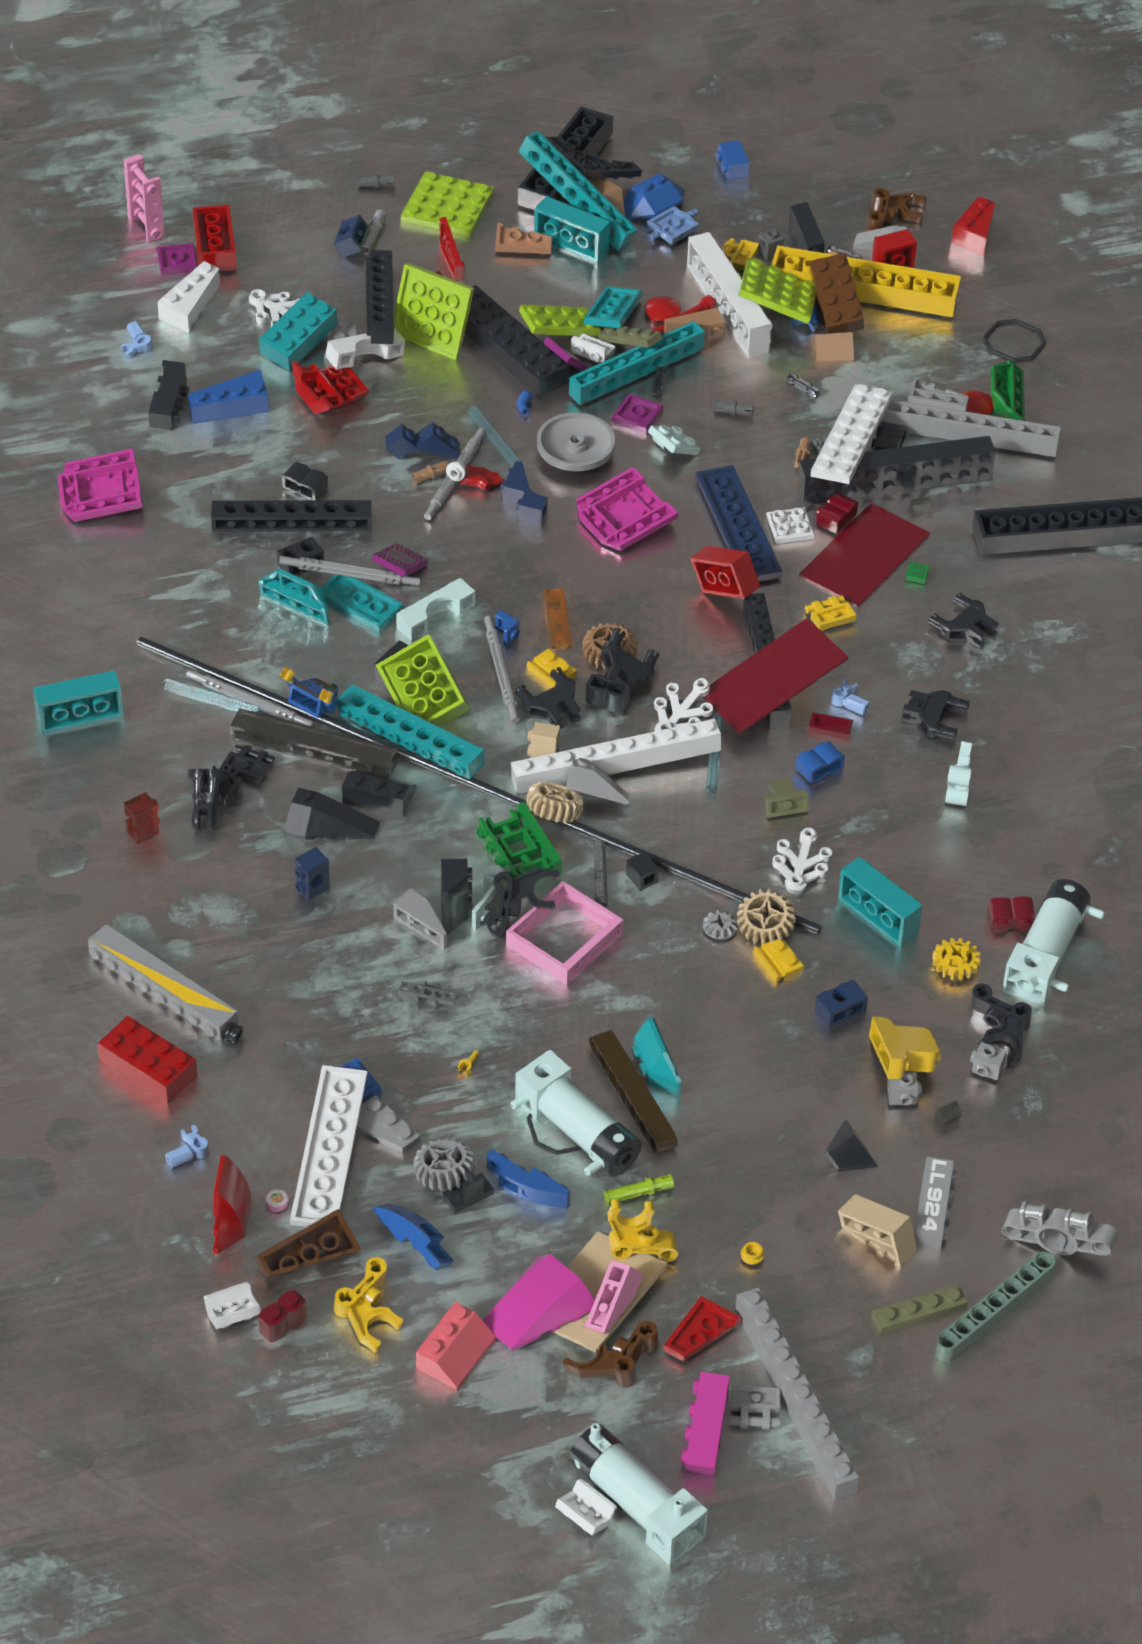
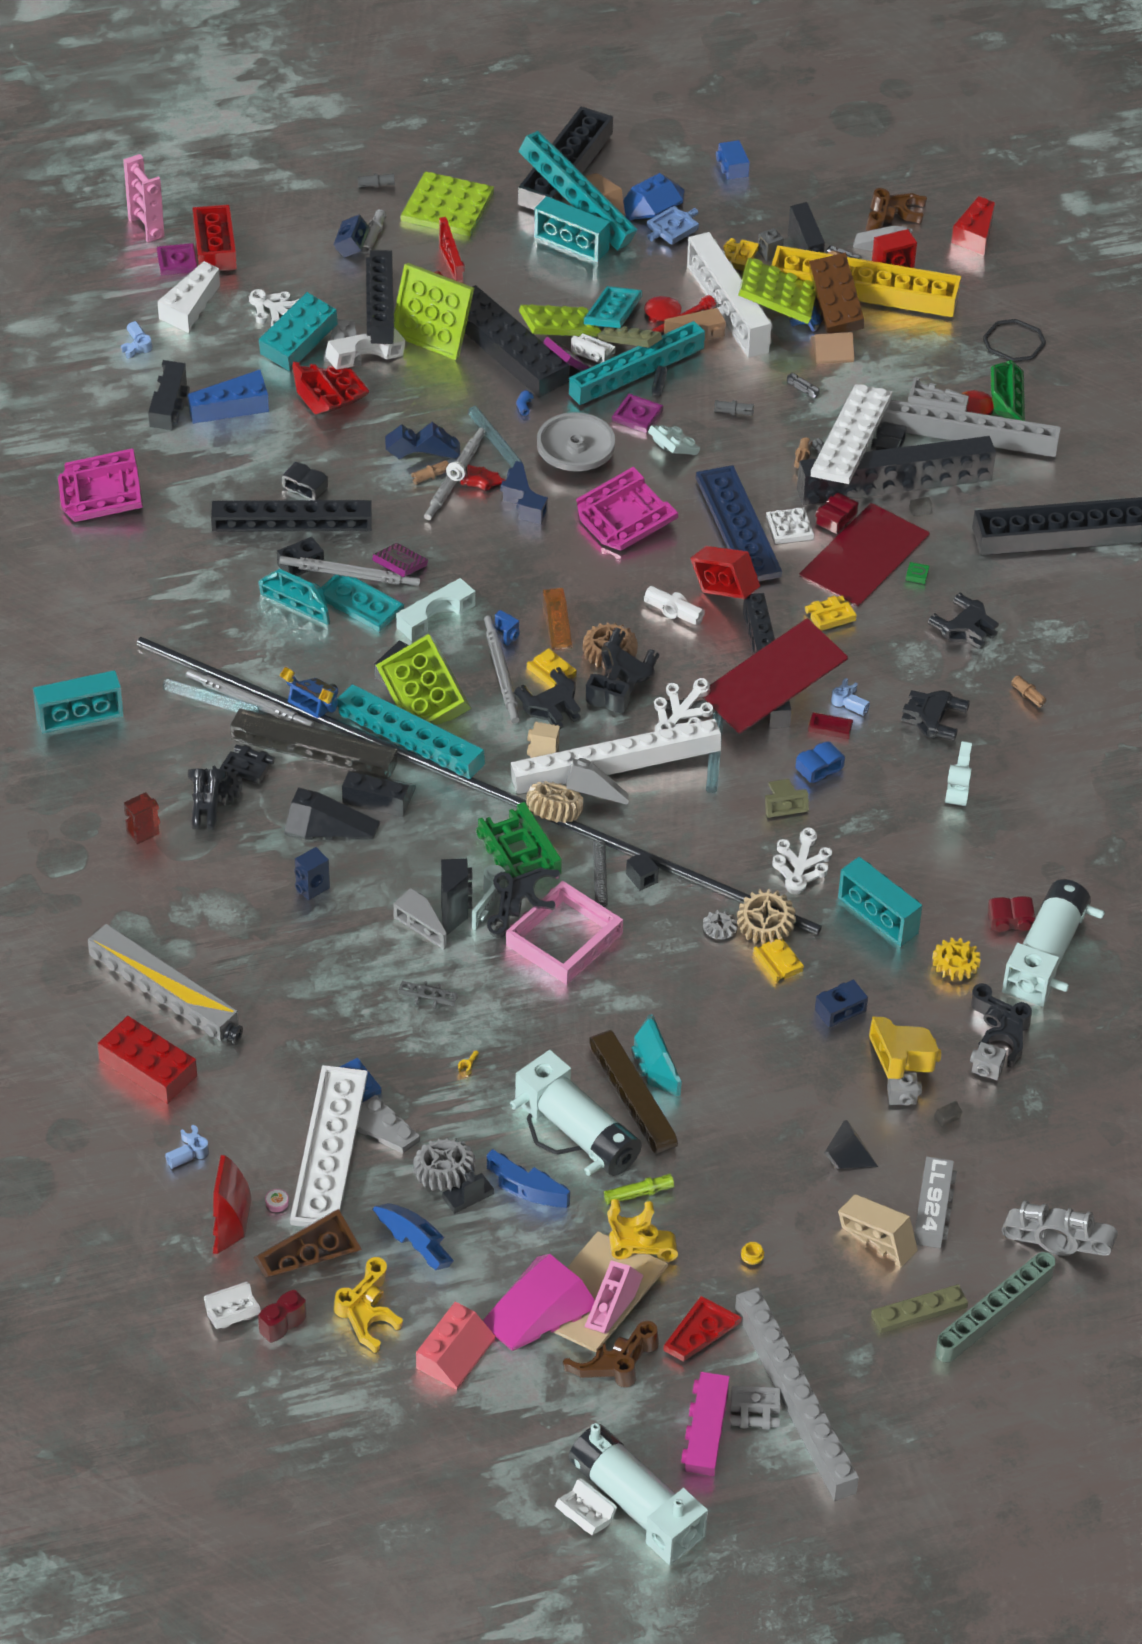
nougat wing [495,222,552,254] -> none
black plate [545,136,643,180] -> none
none -> white piece [644,586,705,625]
none -> medium nougat axle [1011,675,1047,707]

